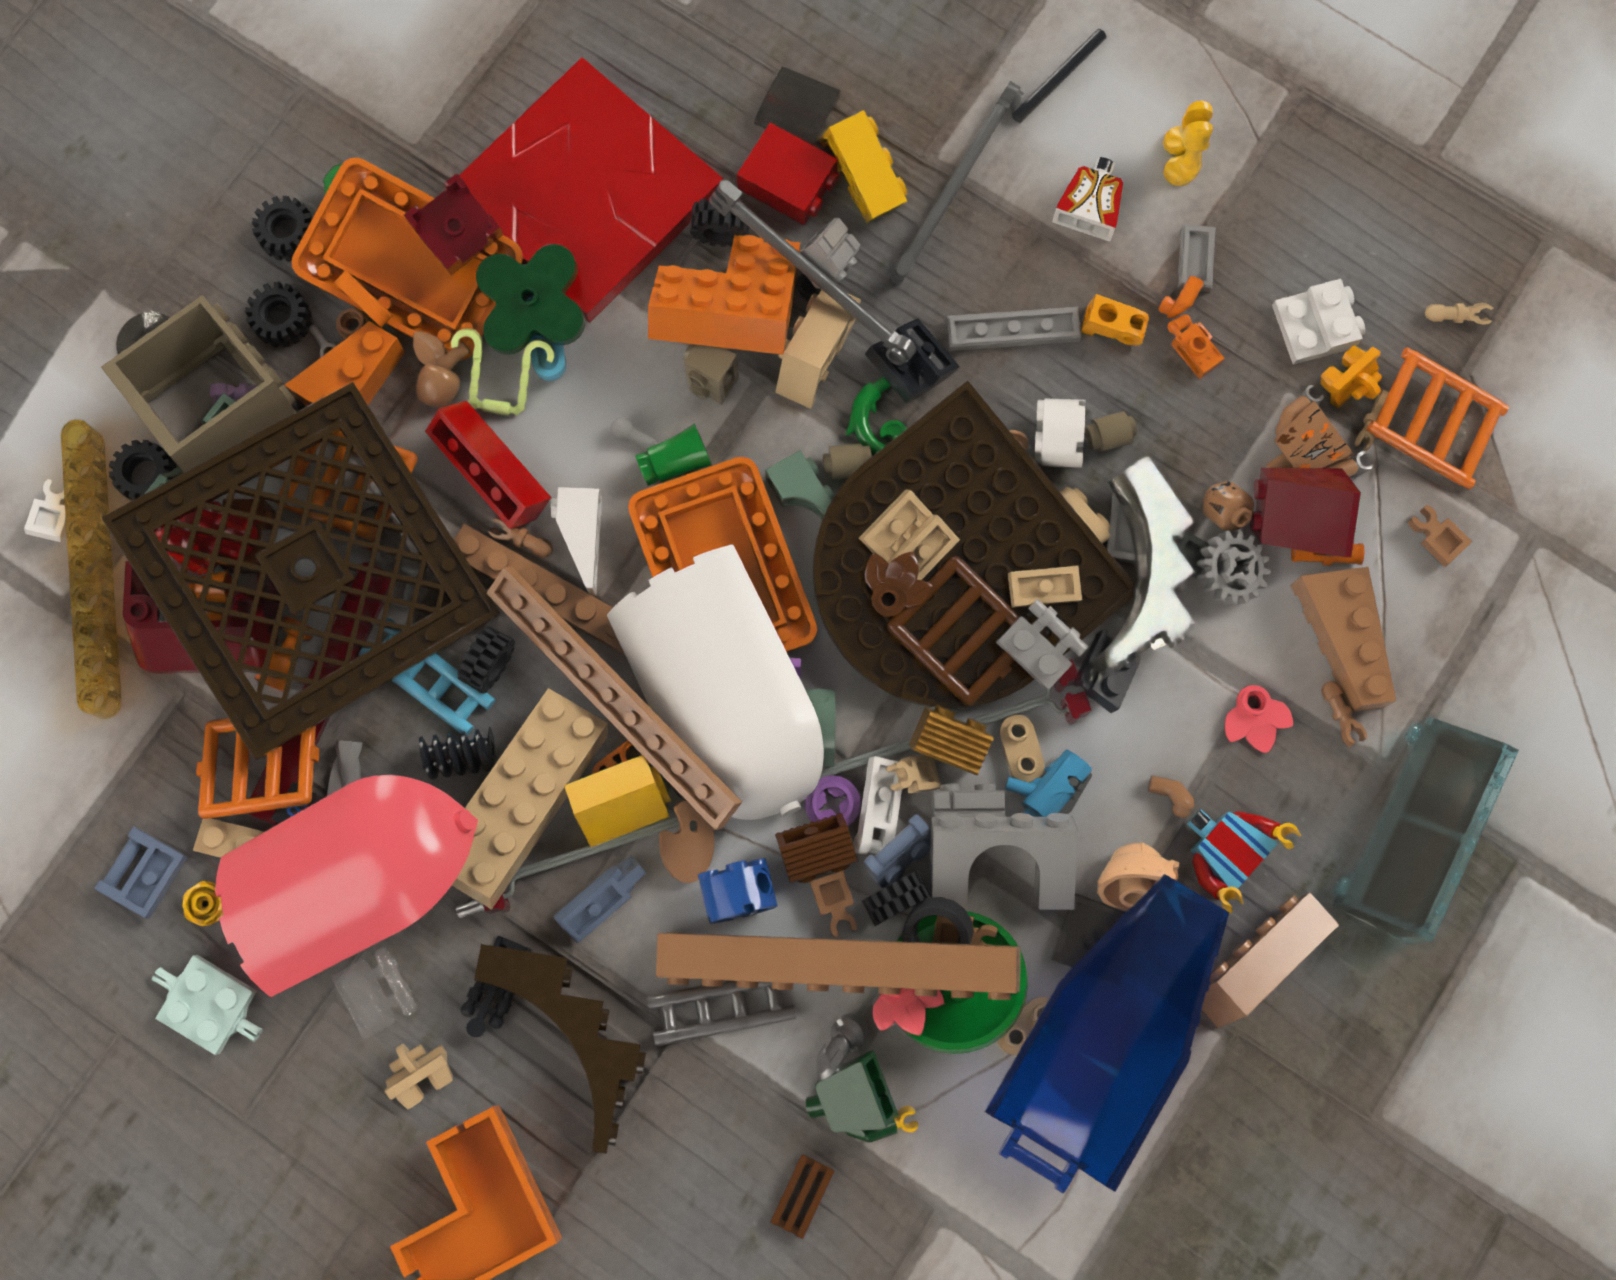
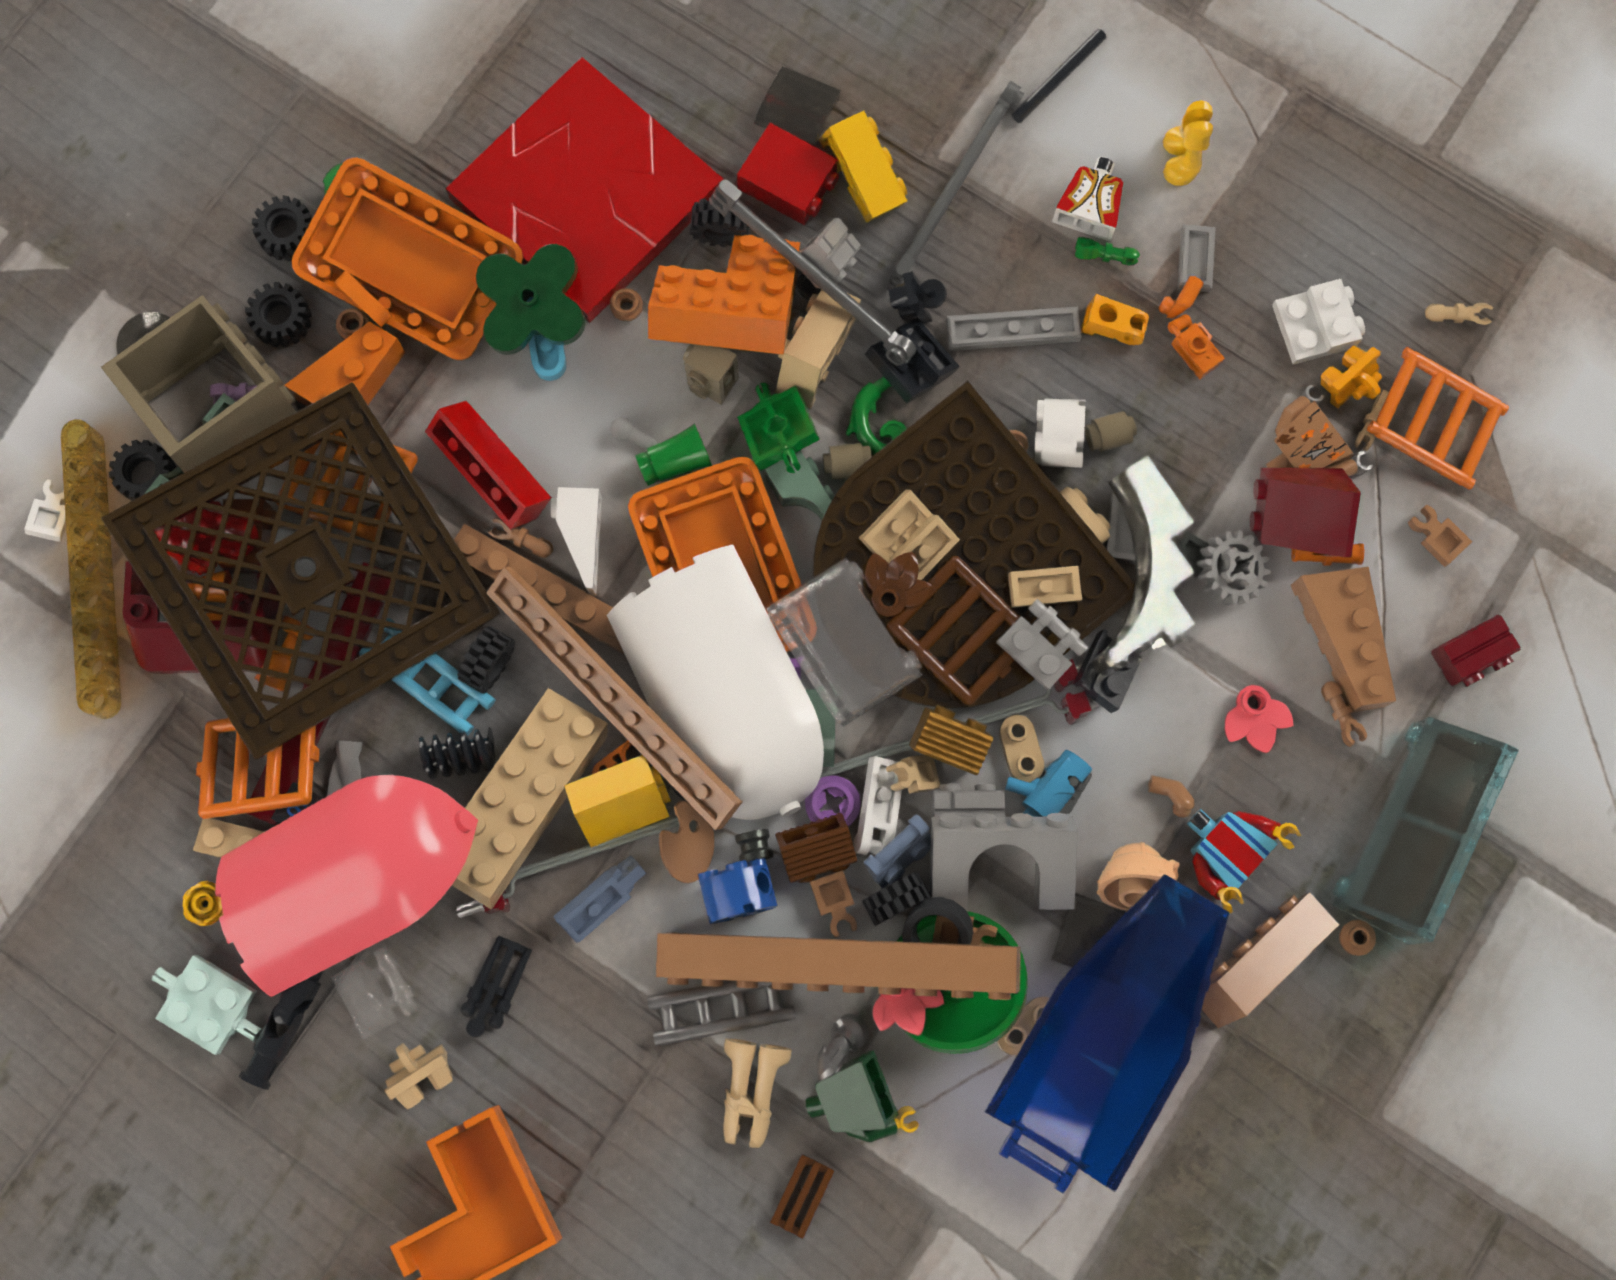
sand blue plate [94,826,188,919] -> none
light grey hand [309,325,336,357] -> none
dark red panel [404,173,503,275] -> none
medium nougat piece [413,331,470,408] -> none
yellowish green piece [451,328,555,416] -> none
dark brown arch [474,944,646,1154] -> none
medium nougat head [1203,481,1254,532] -> none
none -> black piece [239,970,324,1090]
none -> medium nougat plate [610,288,643,321]
none -> tan piece [723,1038,792,1148]
none -> pearl dark grey wheel [735,829,774,862]
none -> green plate [737,383,820,473]
none -> clear windscreen [767,558,922,727]
none -> black hips [888,271,947,324]
none -> green piece [1075,237,1140,266]
none -> medium nougat plate [1339,920,1376,956]
none -> dark red brick [1431,614,1521,687]

